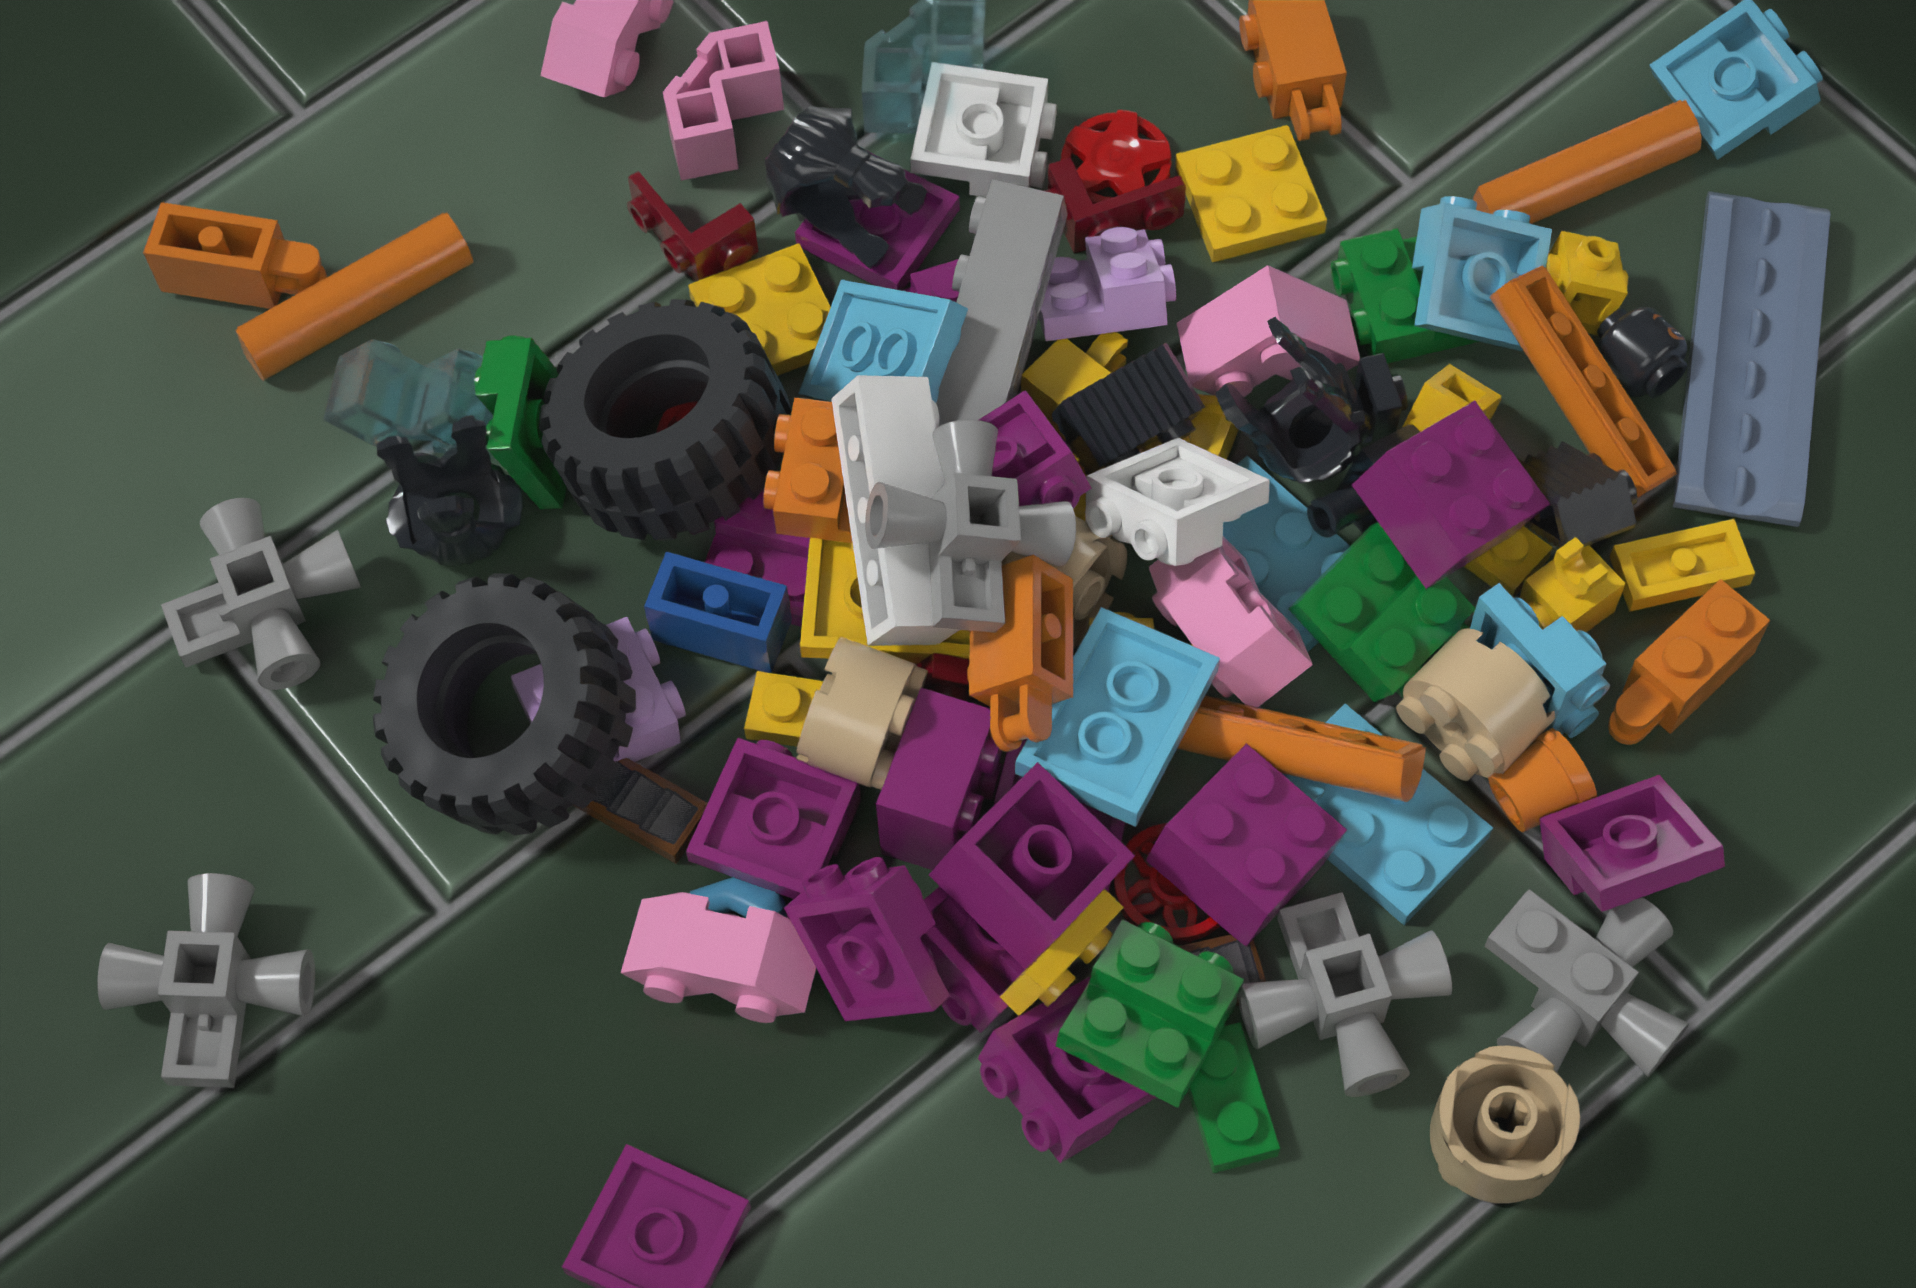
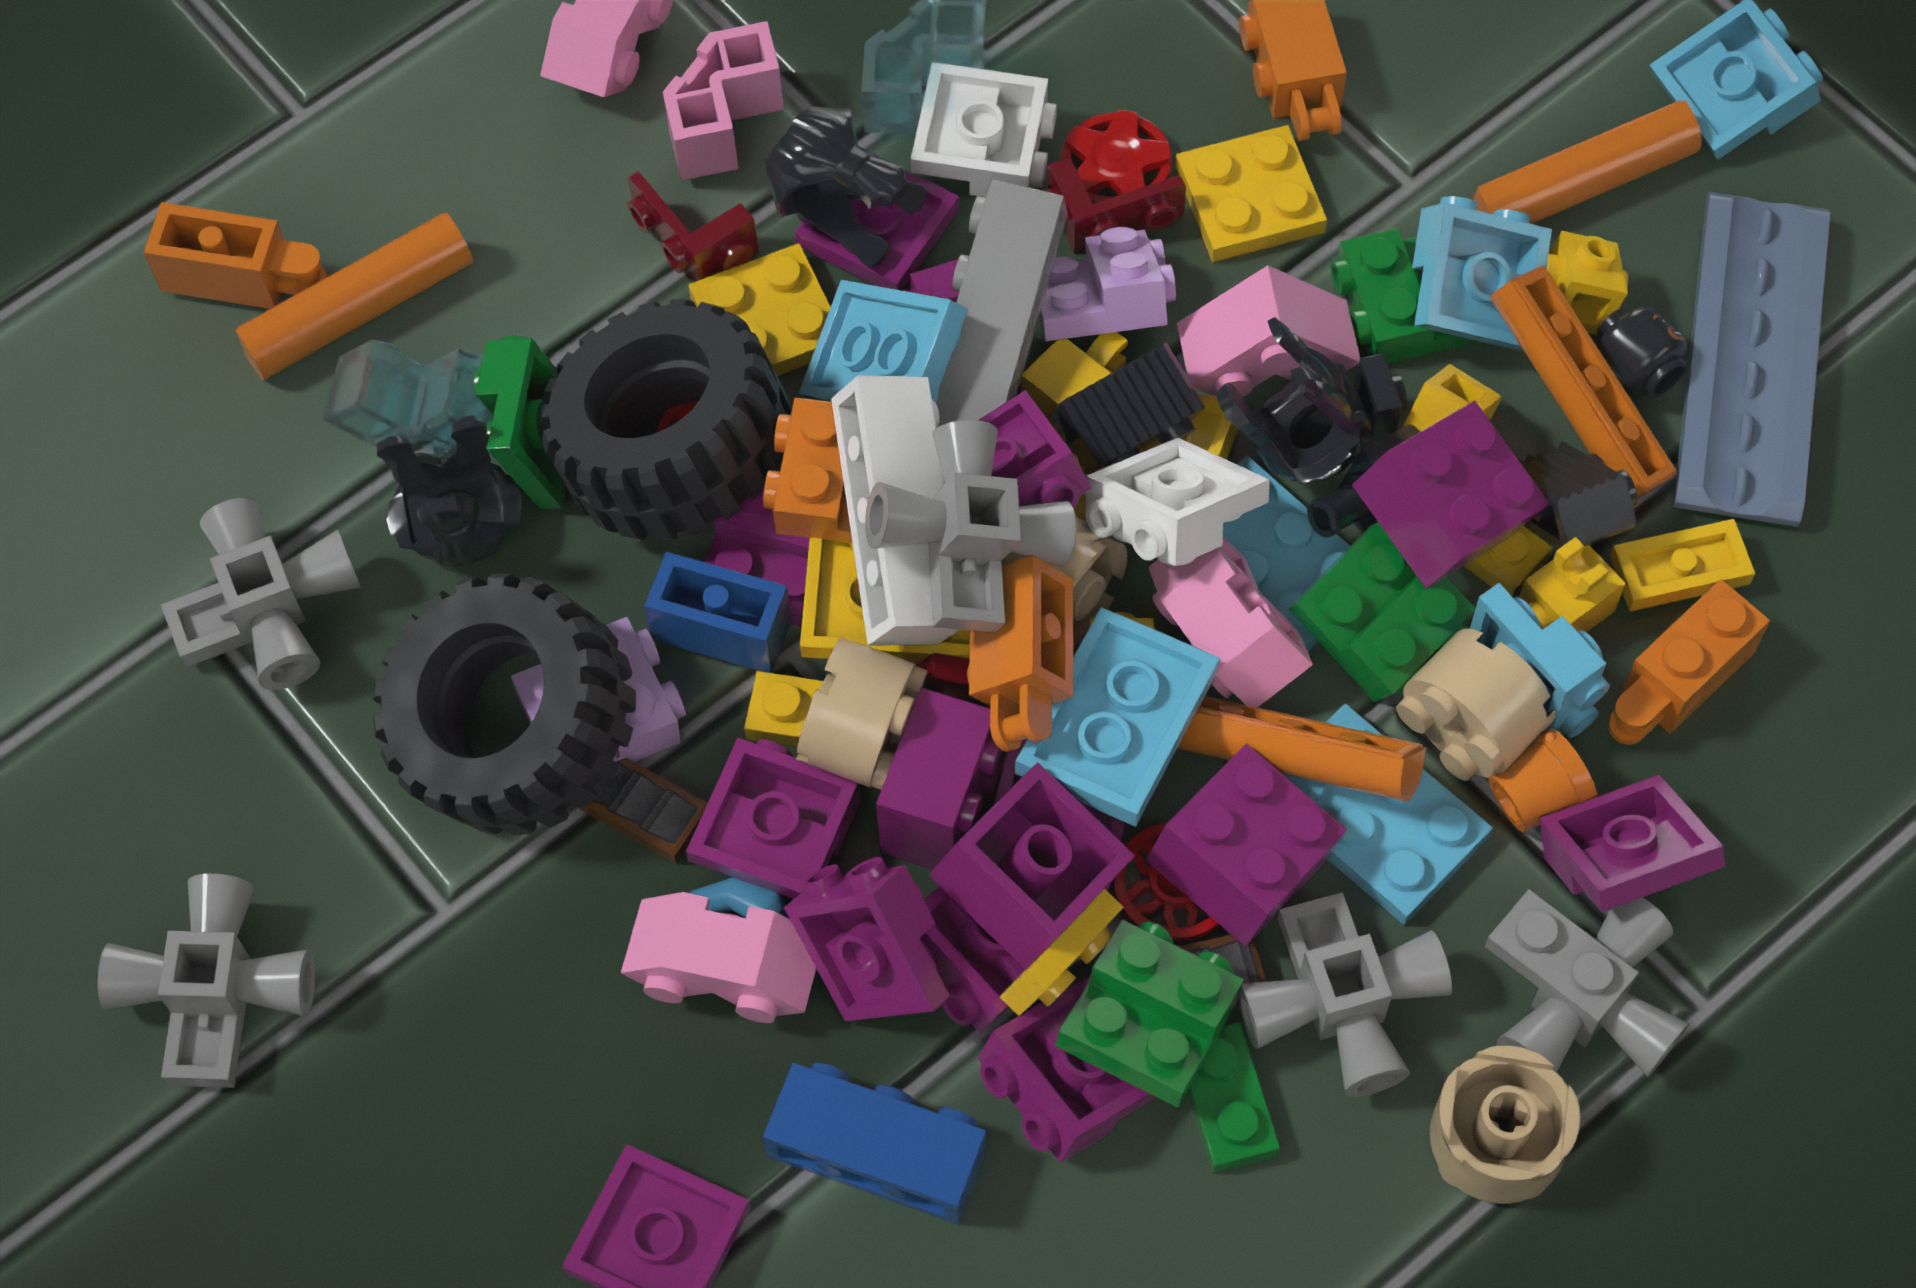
none -> blue brick [763,1062,987,1225]

